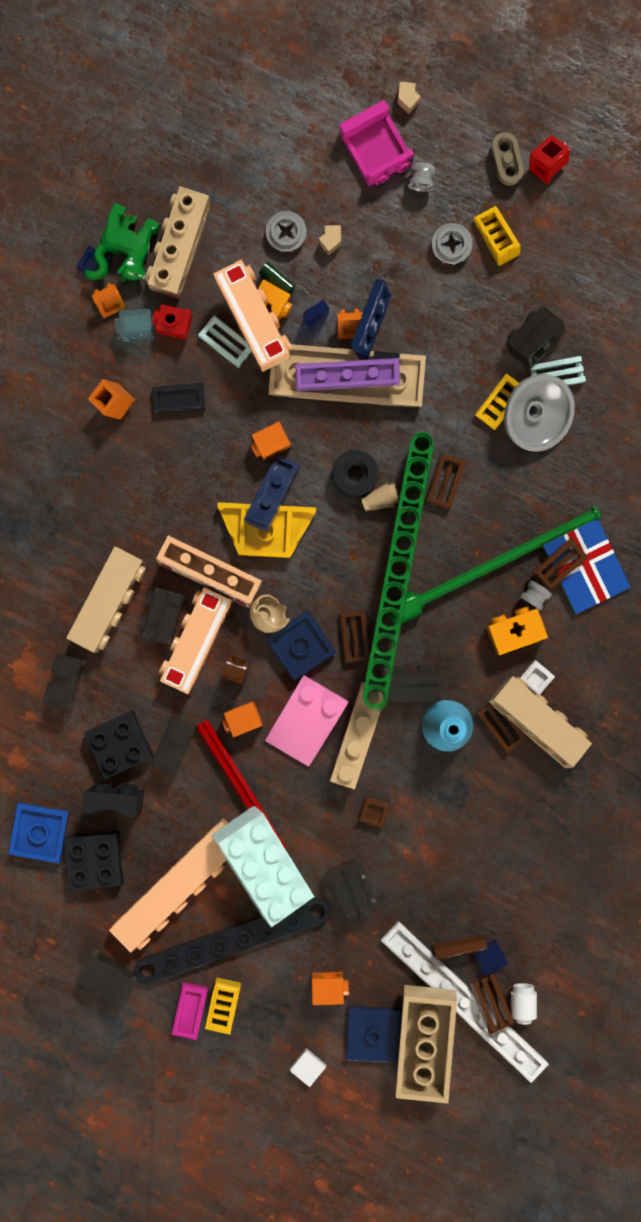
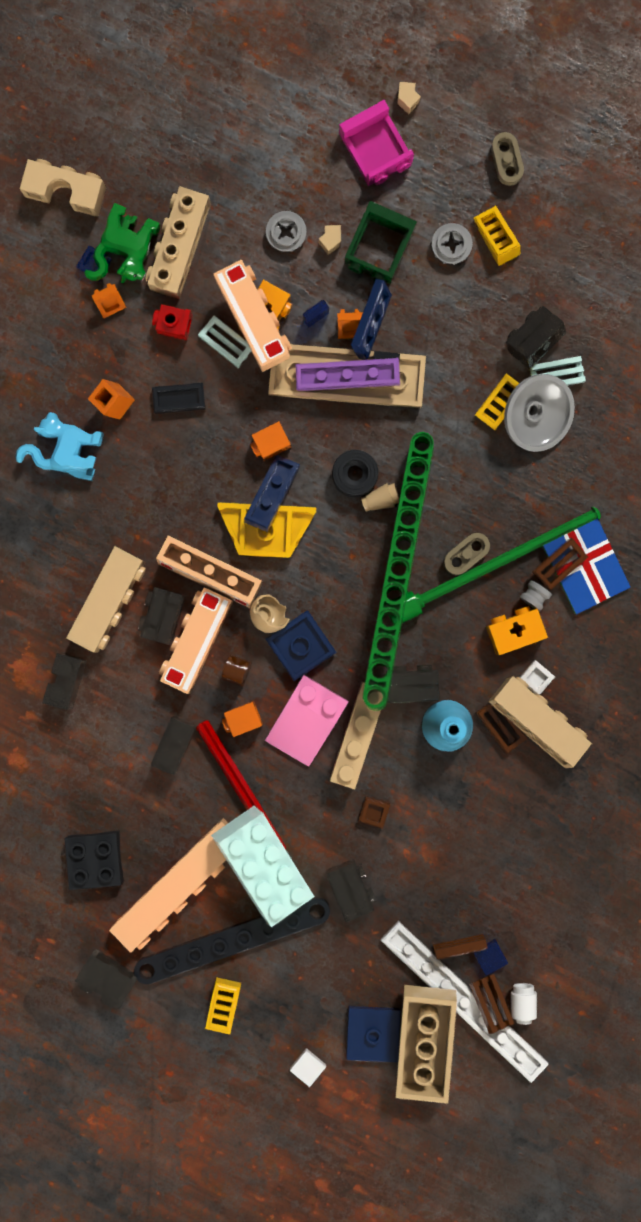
blue plate [8,802,70,863] -> none
black brick [83,782,144,817] -> none
black brick [84,710,154,779] -> none
clear light blue brick [115,309,154,342] -> none
dark pink tile [171,982,208,1040] -> none
dark green axle [259,262,296,294] -> none
orange brick [312,972,349,1005] -> none
reddish brown tile [340,610,370,664] -> none
light grey wheel [408,162,436,192] -> none
reddish brown tile [426,453,466,510] -> none
red brick [529,135,570,184] -> none
none -> medium azure animal [15,412,104,481]
none -> tan arch [20,159,106,217]
none -> dark green window [344,201,417,284]
none -> dark tan plate [444,533,490,575]

